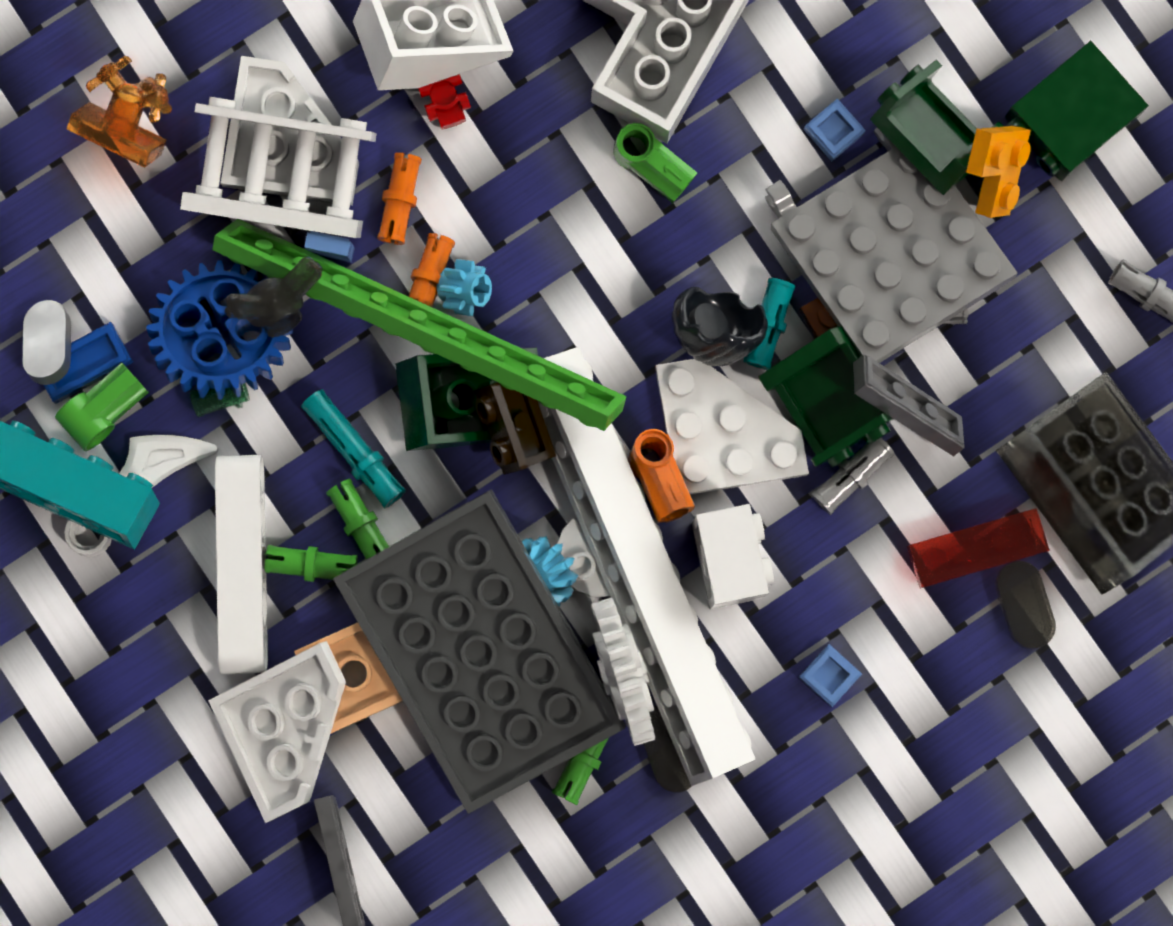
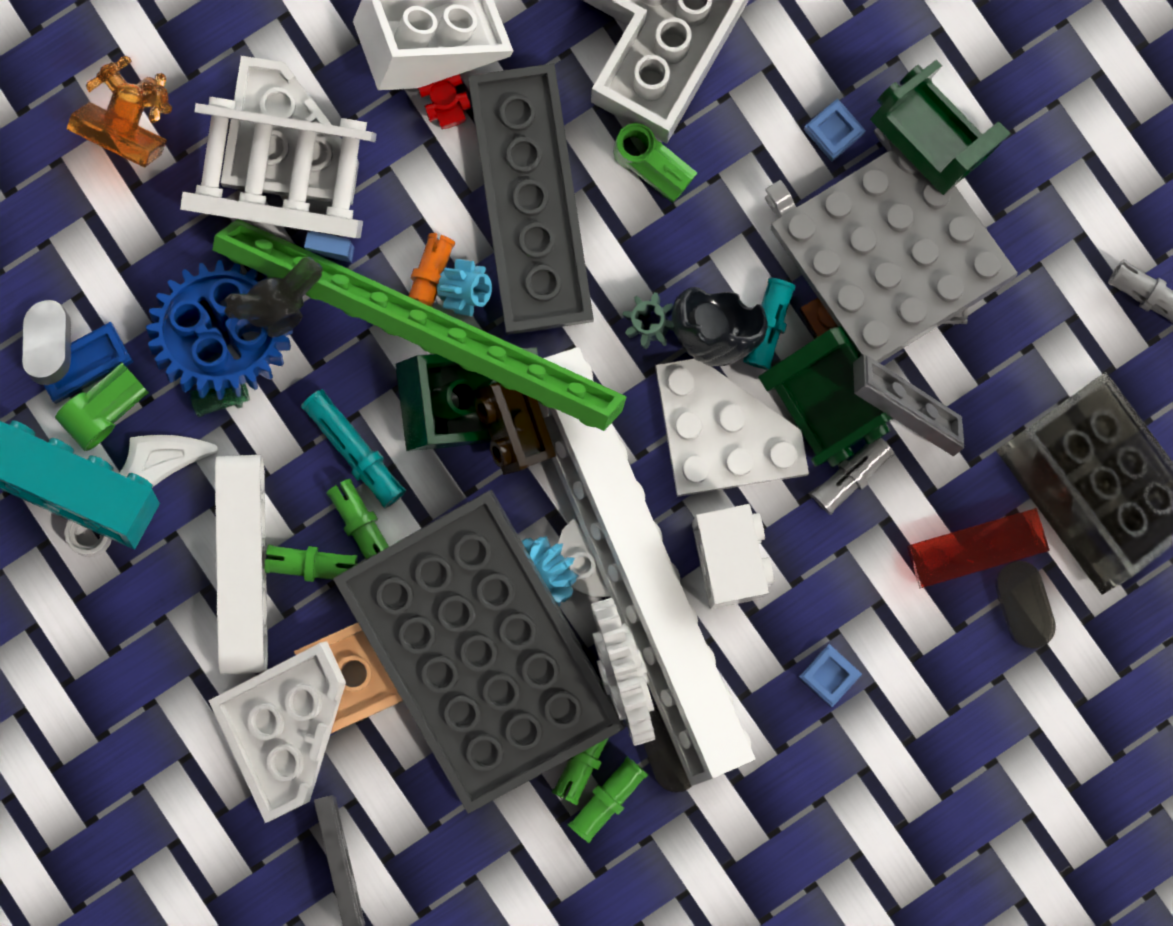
orange pin [377,153,422,245] -> none
orange piece [628,429,695,523] -> none
light orange plate [966,126,1031,218] -> none
dark green panel [1005,40,1149,181] -> none
none -> dark grey plate [468,63,594,335]
none -> bright green pin [568,756,648,843]
none -> sand green gear [622,292,674,349]

